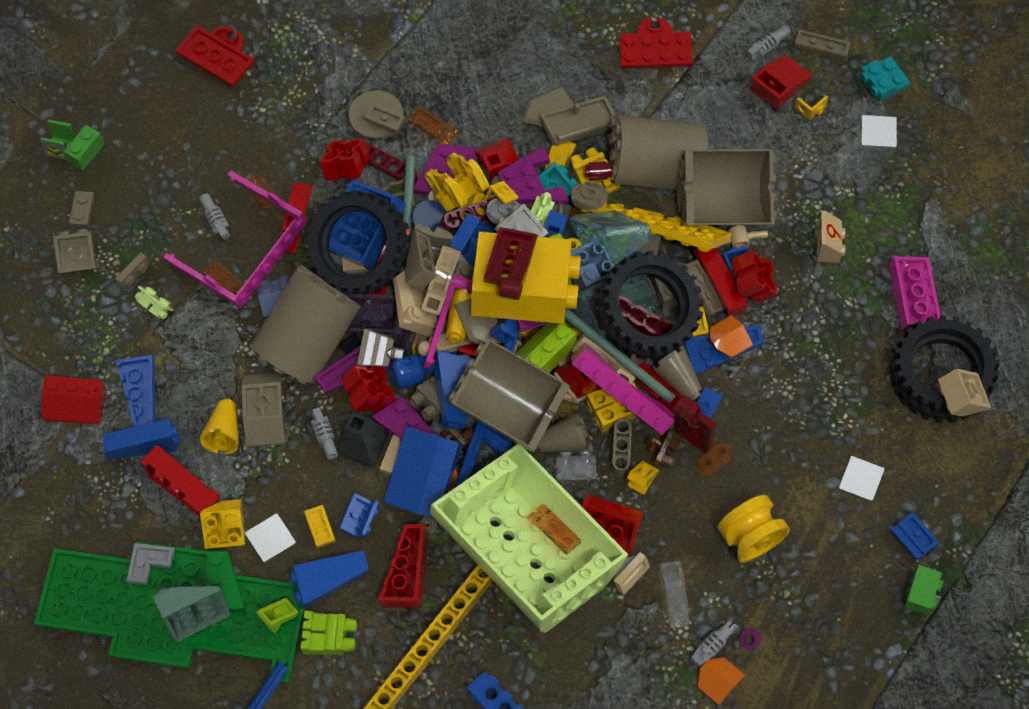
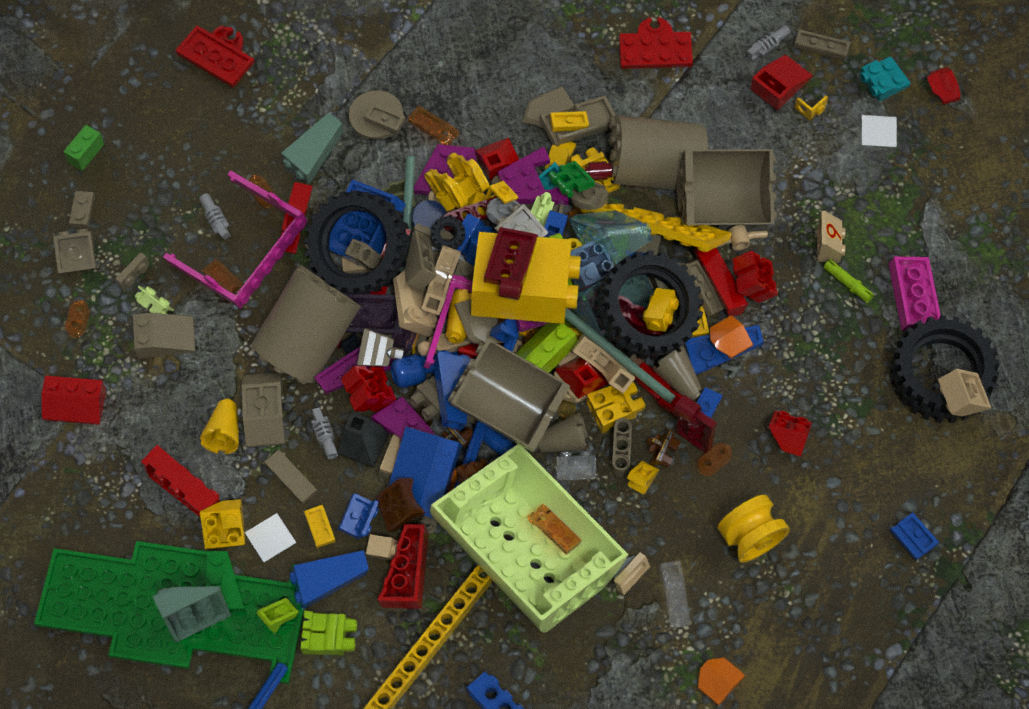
bright green piece [40,119,75,160] -> none
blue slope [103,418,180,460] -> none
blue wing [115,355,155,427] -> none
light grey tile [126,543,175,585] -> none
sand blue slope [257,275,291,317] -> none
red brick [319,138,371,182] -> none
dark red beam [366,143,418,184] -> none
dark pink arch [572,343,675,435] -> none
red slope [581,494,644,556] -> none
light grey hinge [691,619,738,667] -> none
blue bracket [722,246,748,275] -> none
magenta piece [740,628,761,650] -> none
white sticker [839,456,884,501] -> none
bright green brick [905,565,944,615] -> none
none -> clear orange plate [65,300,90,337]
none -> dark tan slope [133,313,195,359]
none -> dark tan tile [264,450,317,505]
none -> sand green slope [281,112,343,184]
none -> dark tan leg [345,239,382,270]
none -> tan brick [366,534,398,561]
none -> reddish brown piece [376,478,425,532]
none -> black tyre [431,215,465,250]
none -> reddish brown hips [455,459,489,484]
none -> green plate [548,161,595,197]
none -> yellow plate [550,111,589,132]
none -> yellow brick [643,288,679,332]
none -> red slope [769,411,812,457]
none -> lime pin [823,259,874,303]
none -> red slope [927,67,961,105]

